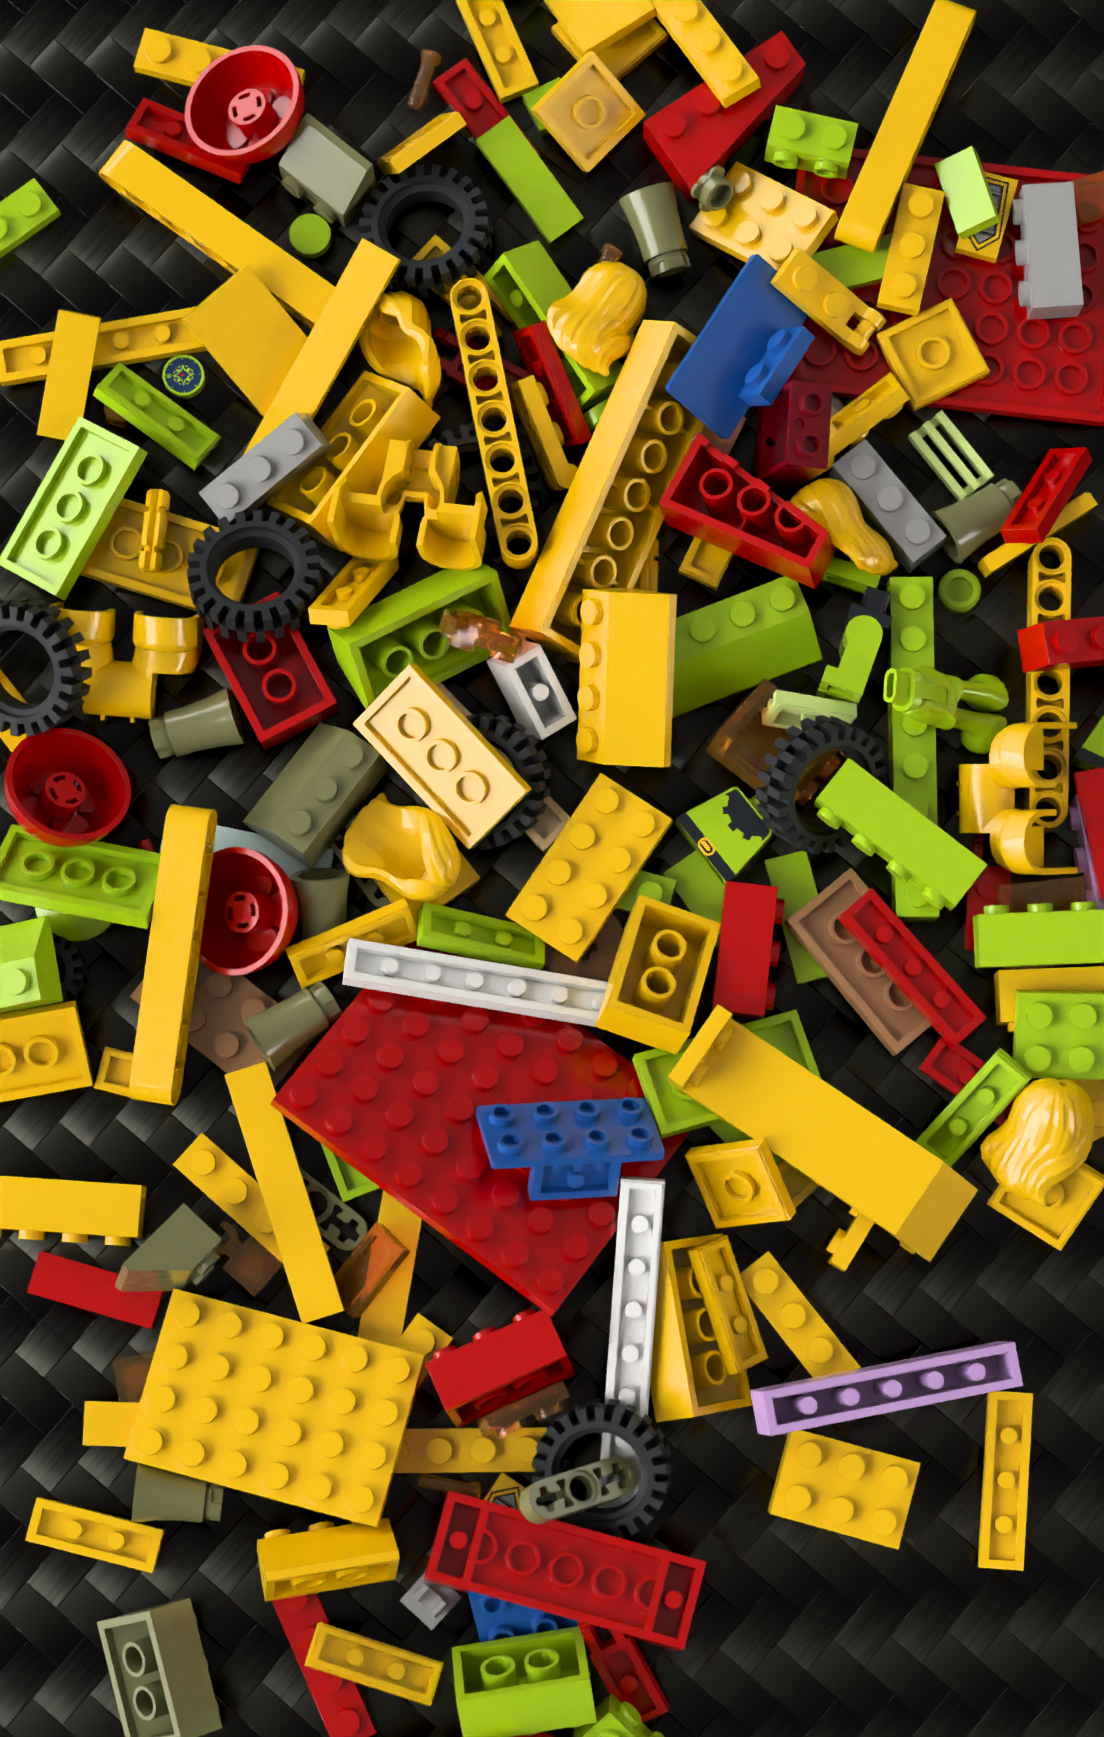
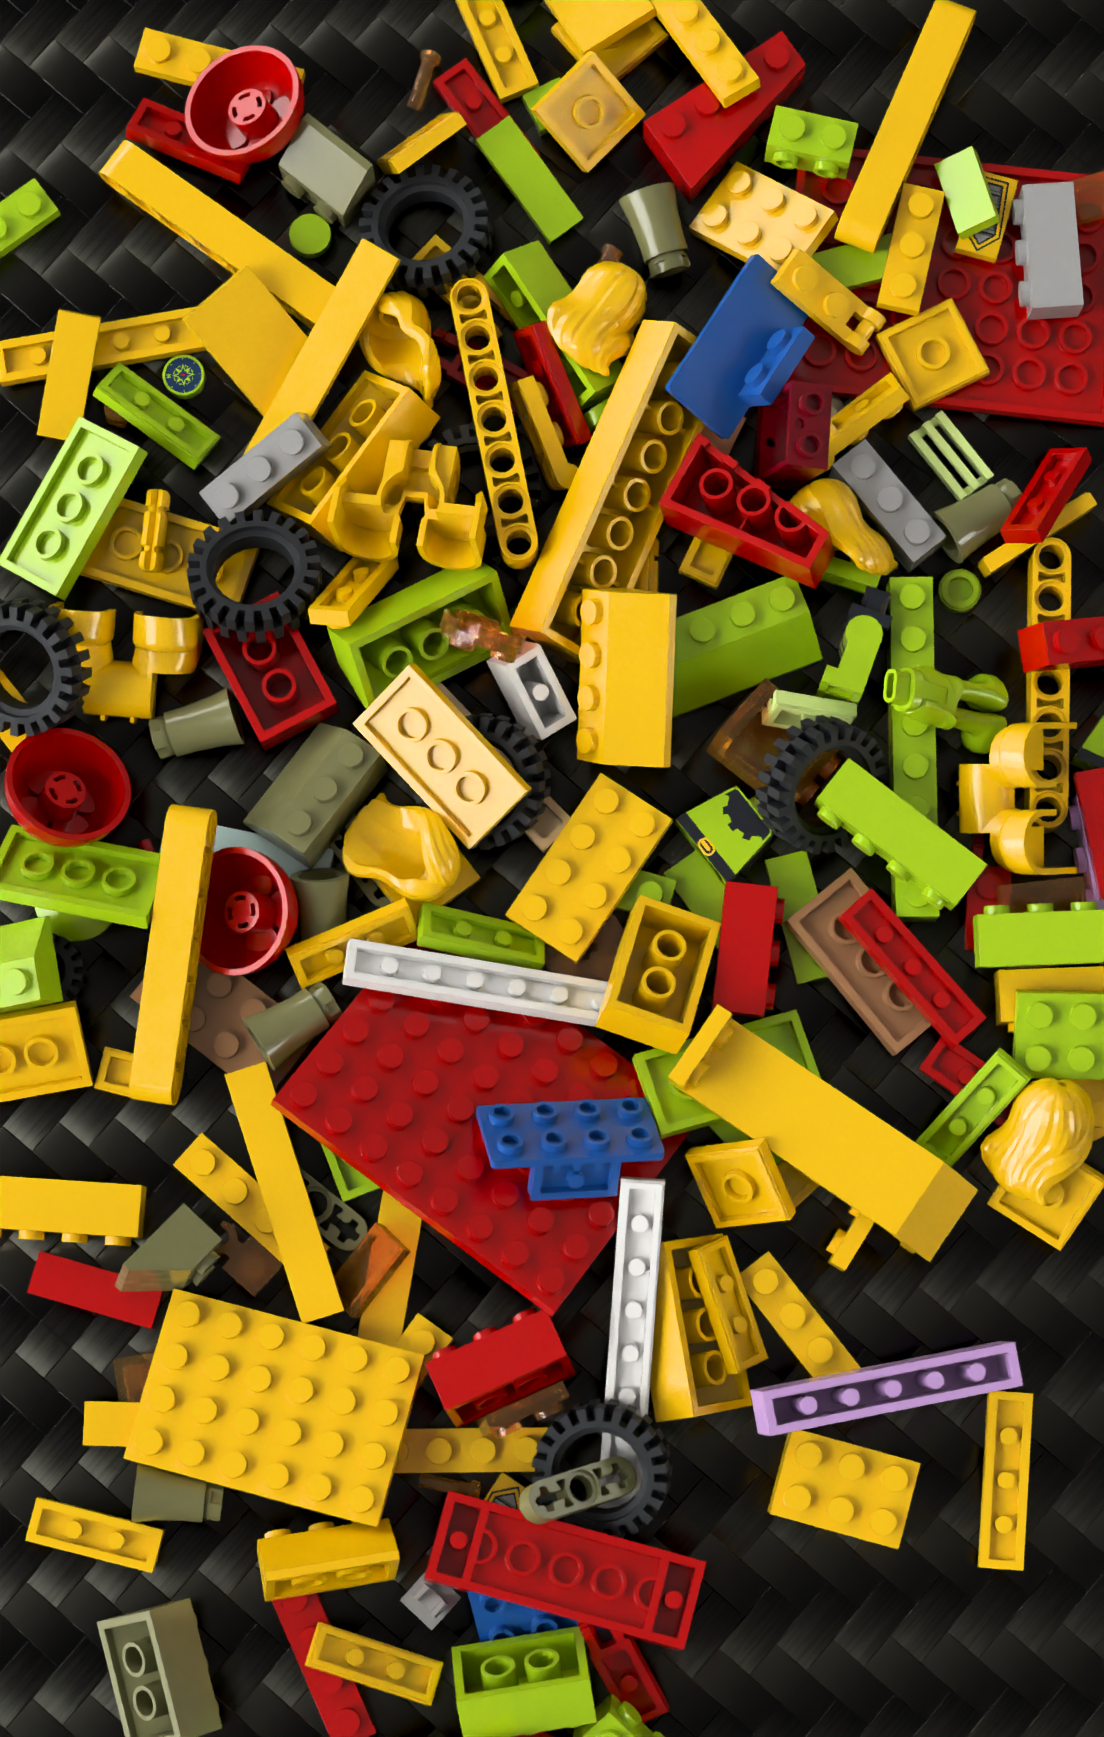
olive plate [691,165,734,212] -> none

